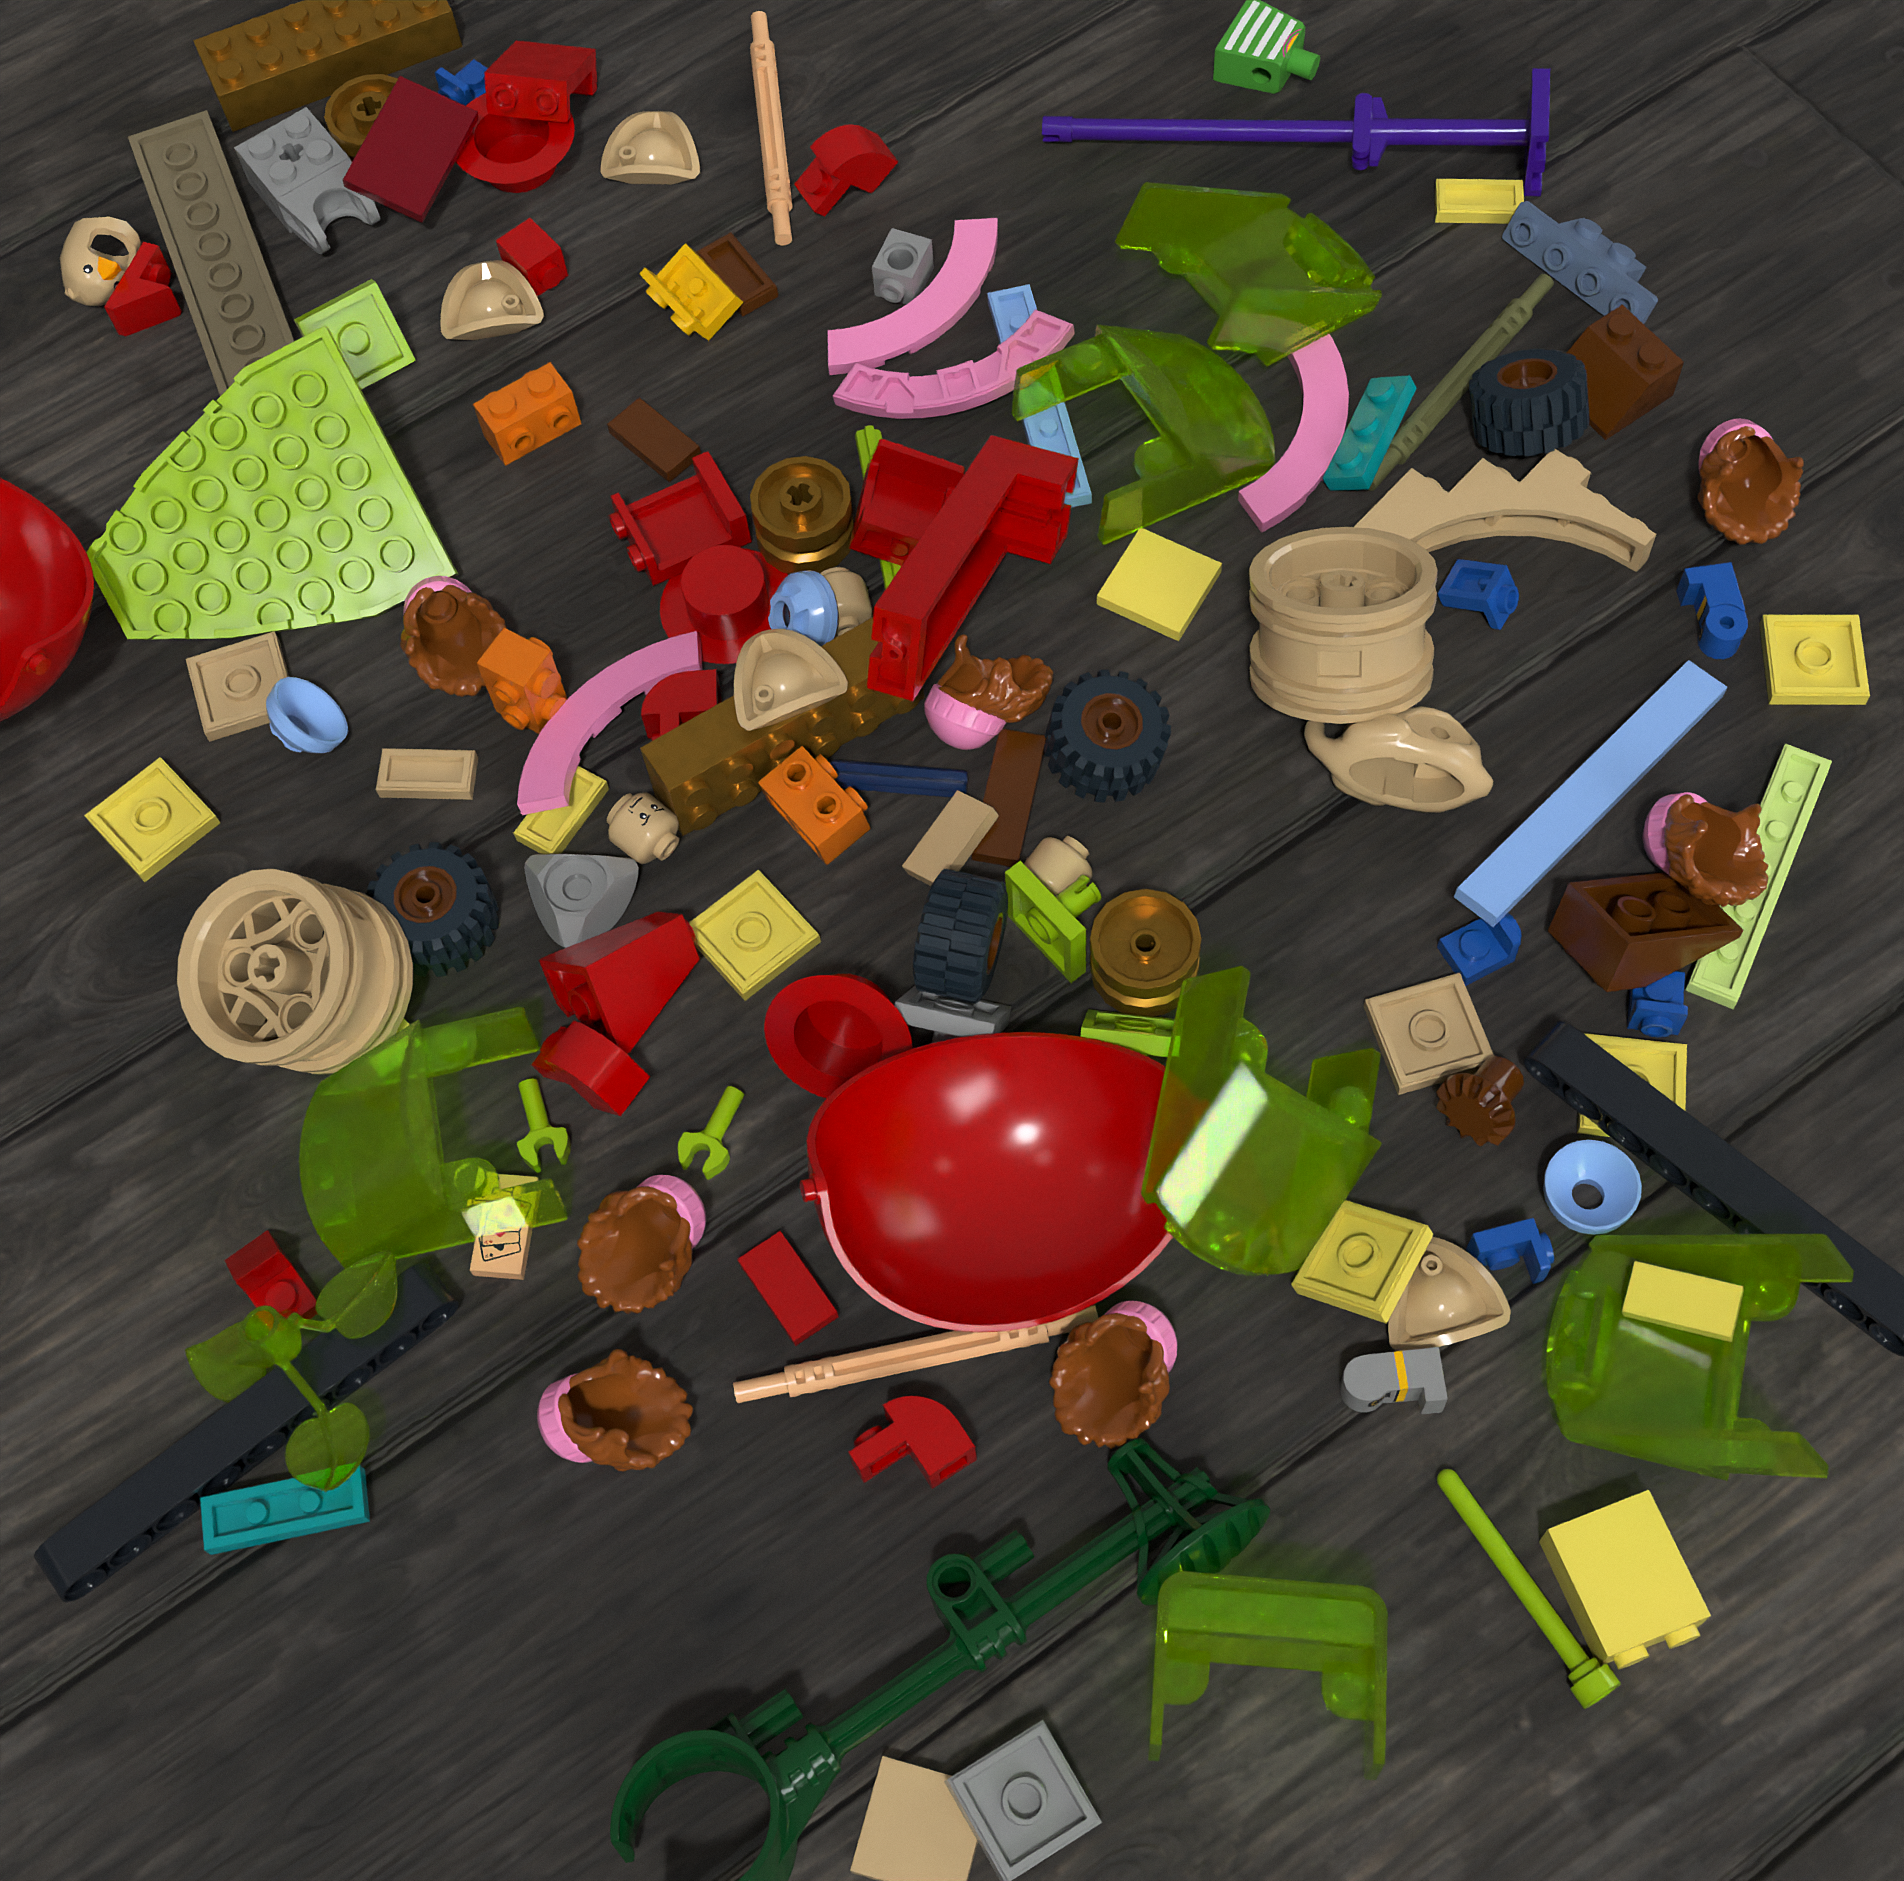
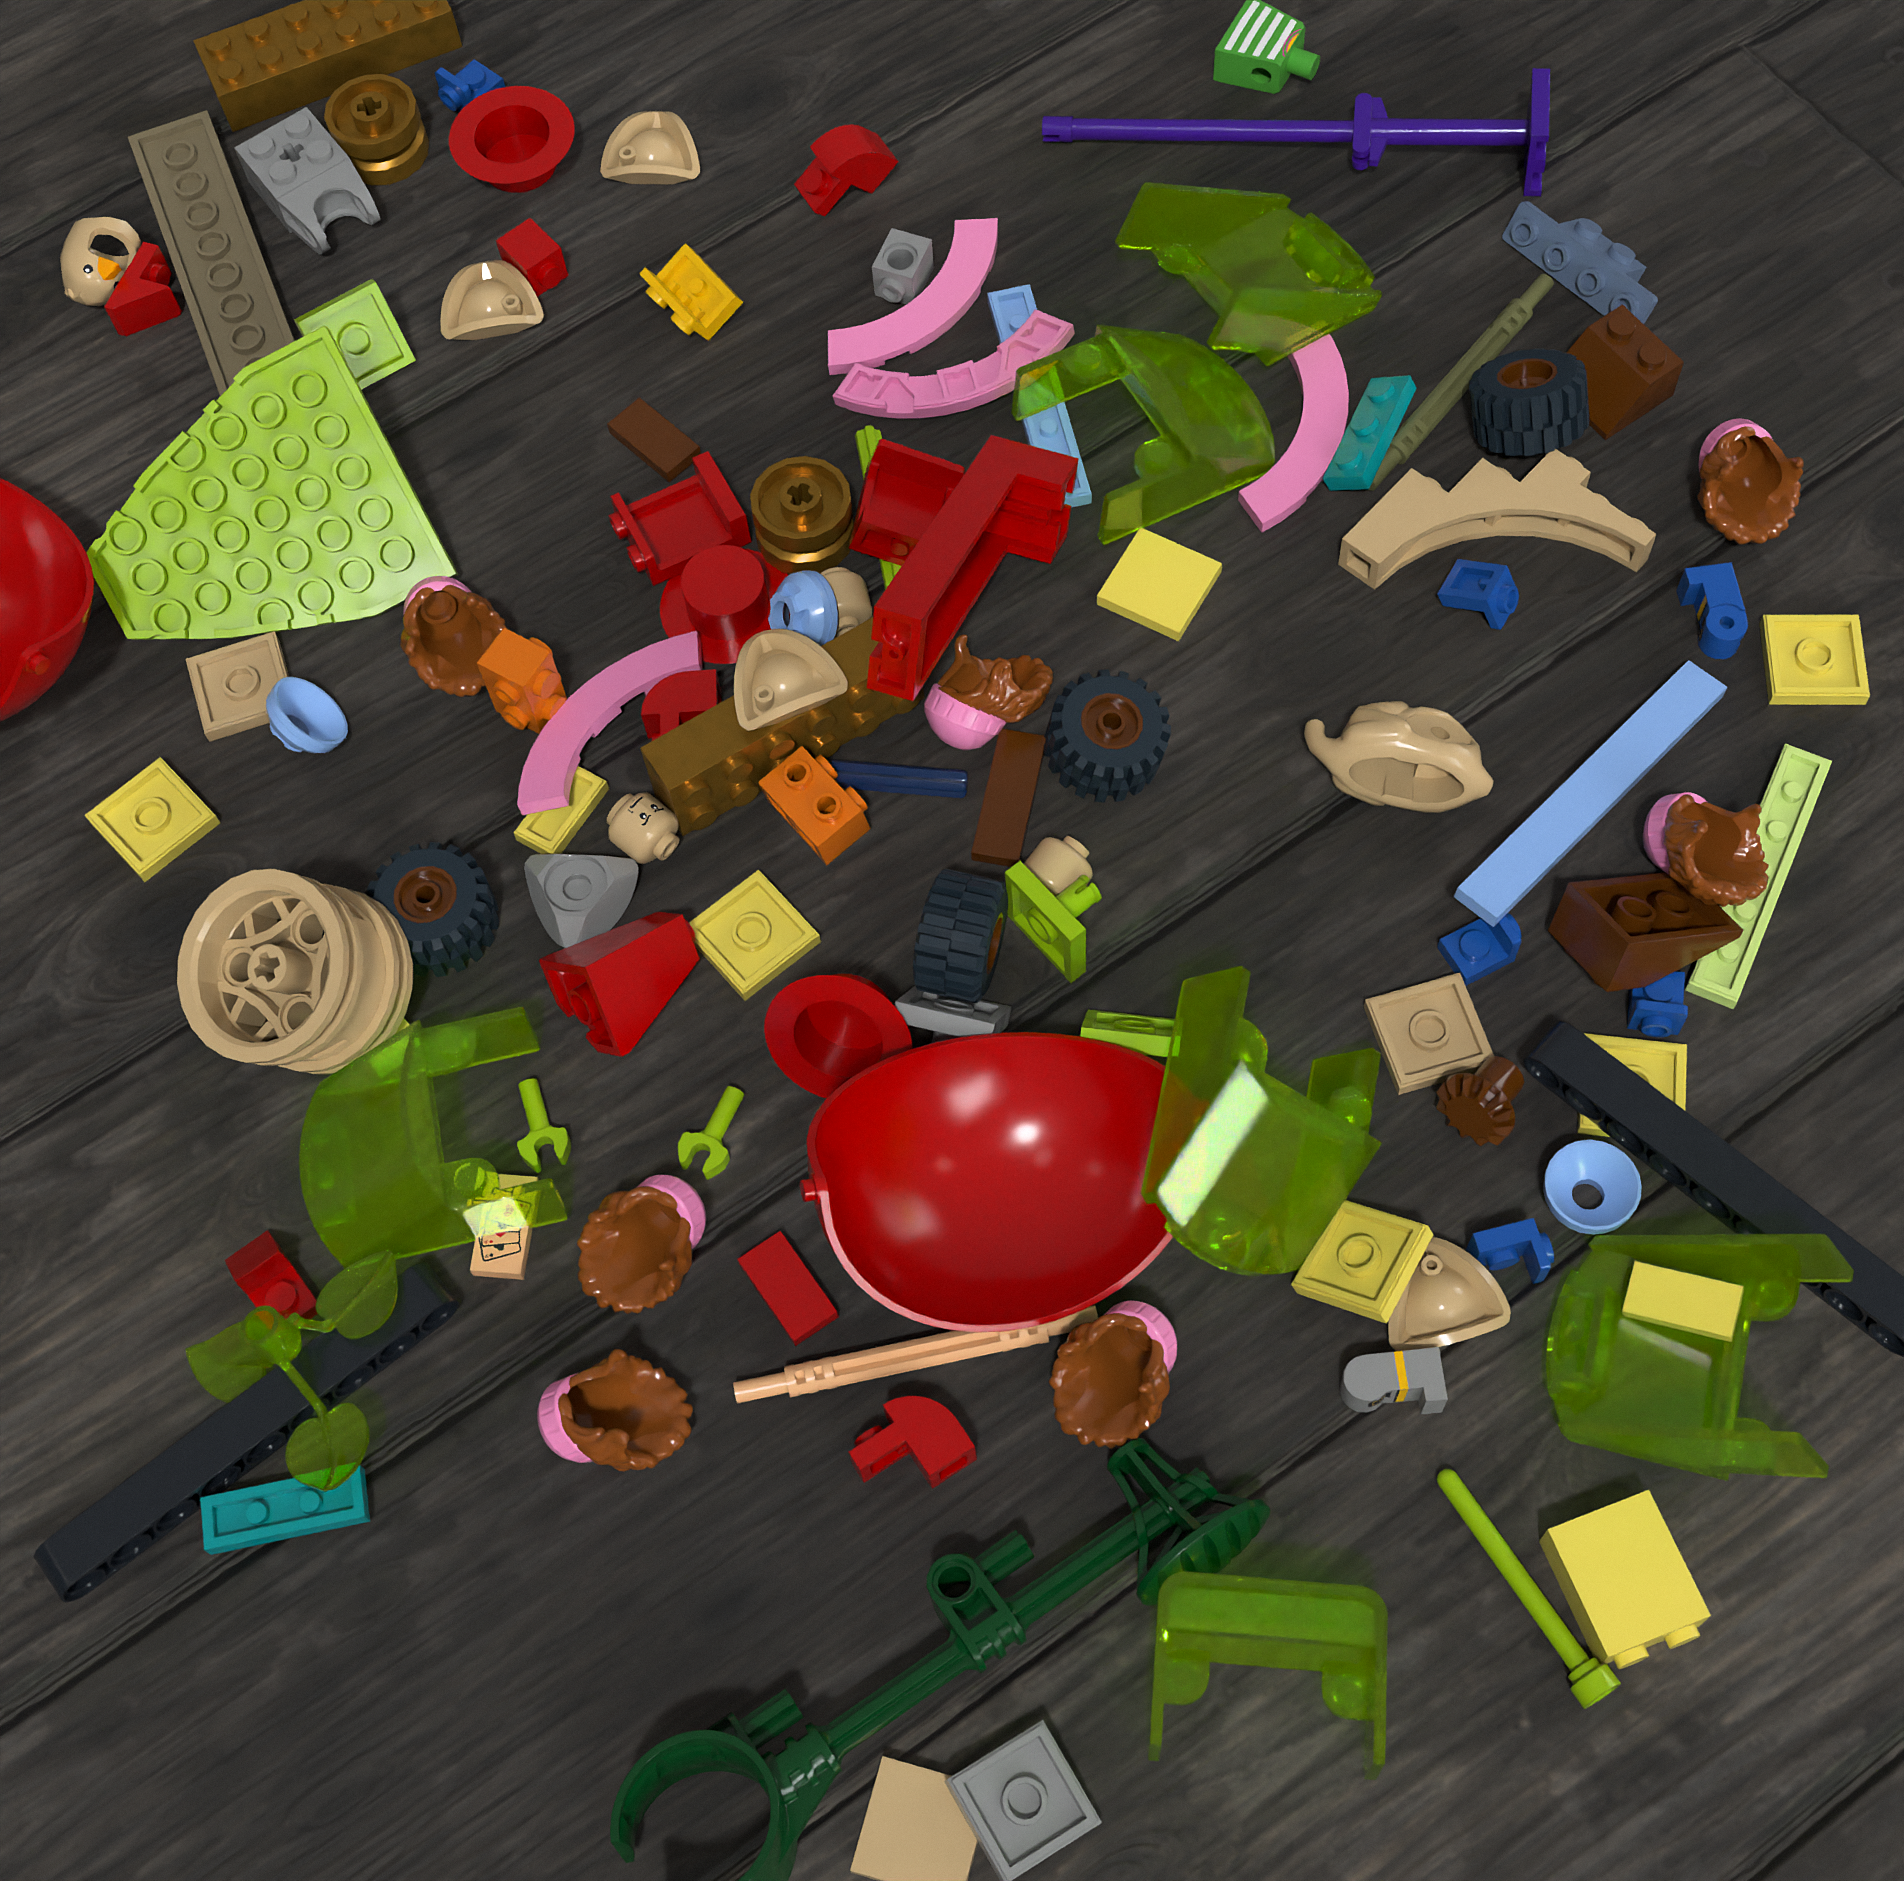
dark red tile [343,76,478,223] -> none
tan tile [376,748,478,800] -> none
orange brick [473,362,581,466] -> none
red panel [484,40,597,123] -> none
red brick [531,1020,650,1116] -> none
reddish brown tile [696,232,779,317] -> none
light nougat axle [750,11,793,245] -> none
tan tile [902,790,999,886] -> none
pearl gold wheel [1090,889,1201,1016] -> none
tan wheel [1249,527,1438,724] -> none
light yellow tile [1434,179,1524,224] -> none

